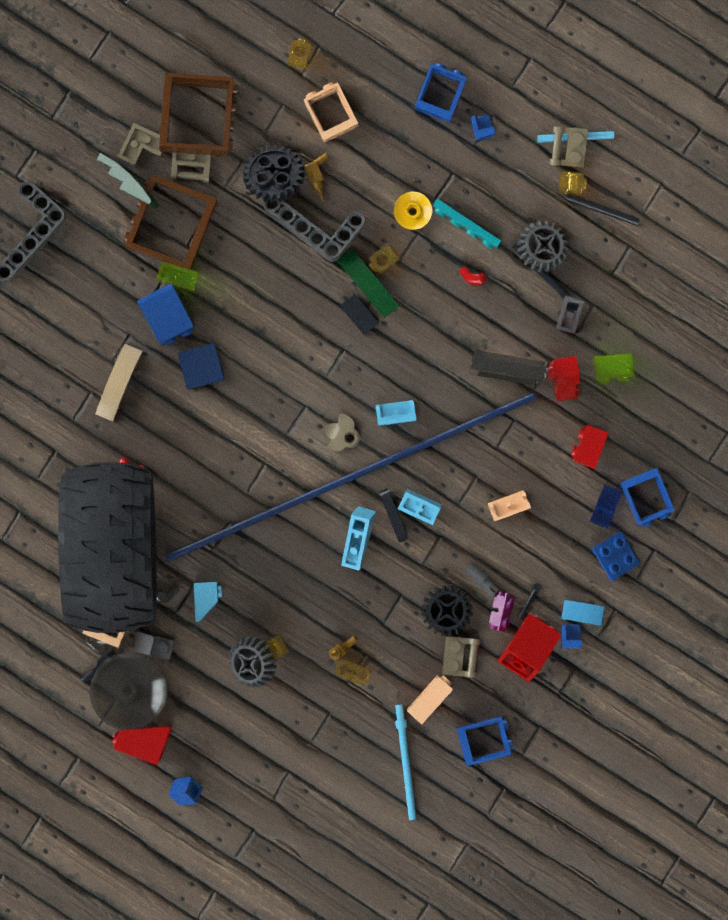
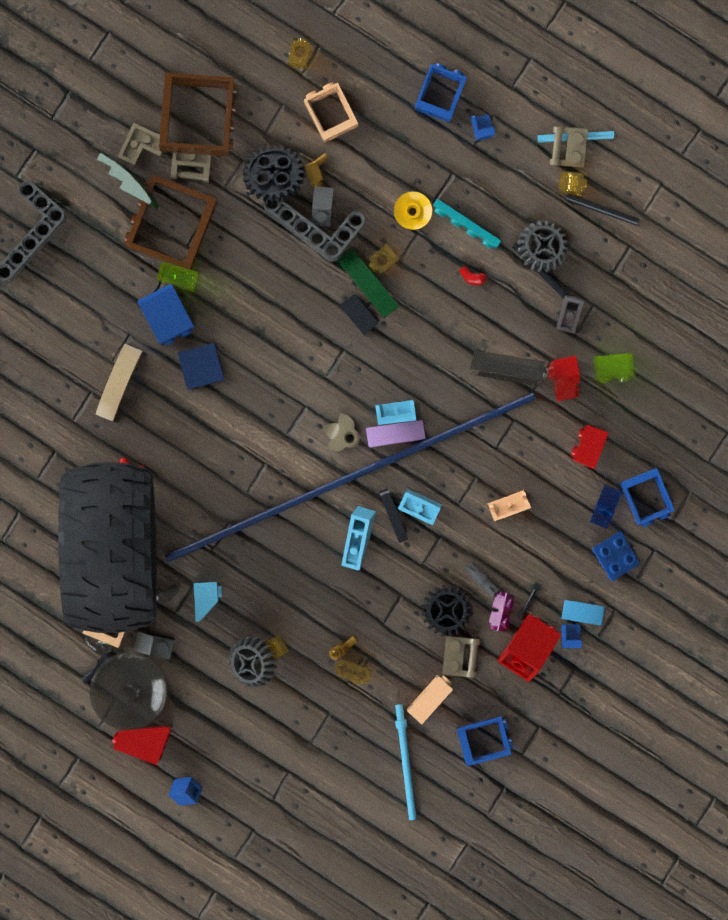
none -> dark grey slope [311,186,334,227]
none -> lavender slope [366,420,426,448]

